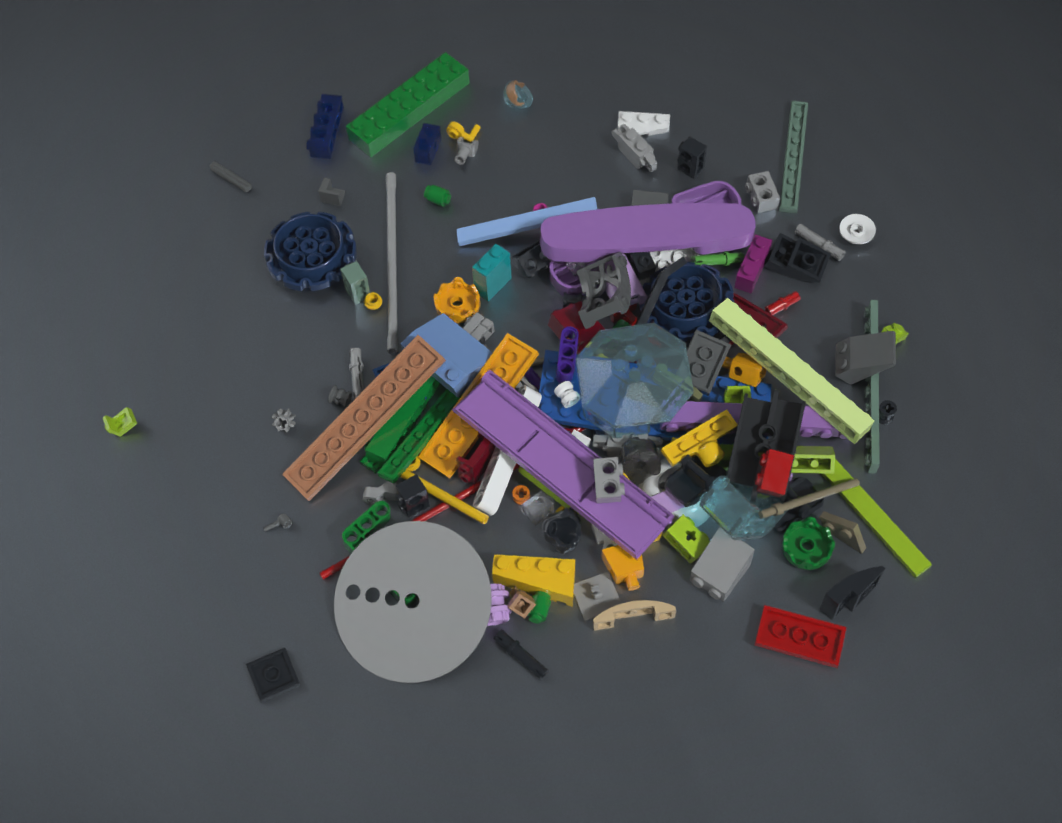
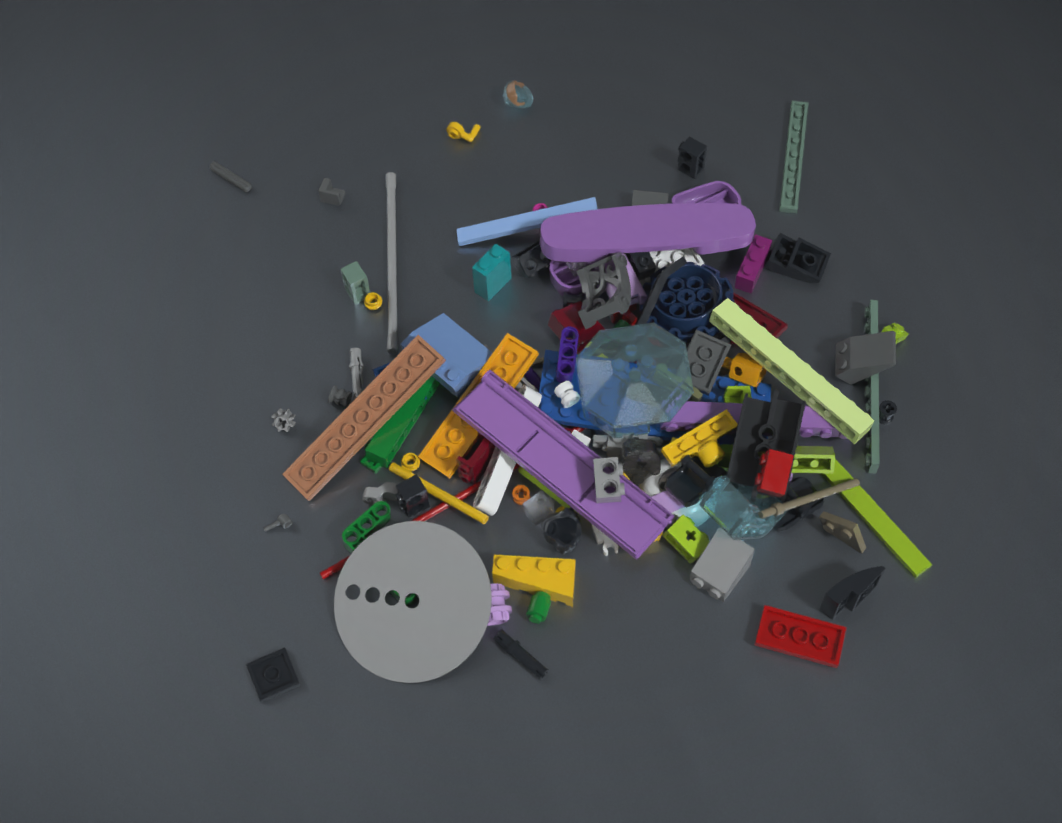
lime bracket [103,407,137,437] -> none
dark blue piece [264,212,357,291] -> none
clear blue brick [306,94,344,159] -> none
green brick [346,52,470,158] -> none
green tile [377,389,466,484] -> none
clear blue brick [413,123,442,165] -> none
green brick [424,185,451,207] -> none
light orange plate [434,277,480,324] -> none
light grey piece [455,137,478,165] -> none
light grey brick [463,313,494,344] -> none
medium nougat piece [507,586,536,618] -> none
light grey piece [574,572,622,621] -> none
tan slope [593,600,676,631] -> none
light orange torso [602,545,644,591] -> none
light grey hinge [612,124,657,172] -> none
white wing [618,111,670,136] -> none
bright green pin [691,252,745,266] -> none
light grey brick [745,171,780,213] -> none
red axle [764,291,801,315] -> none
green plate [782,517,835,570] -> none
light grey pin [794,224,846,261] -> none
white dish [839,214,876,244] -> none

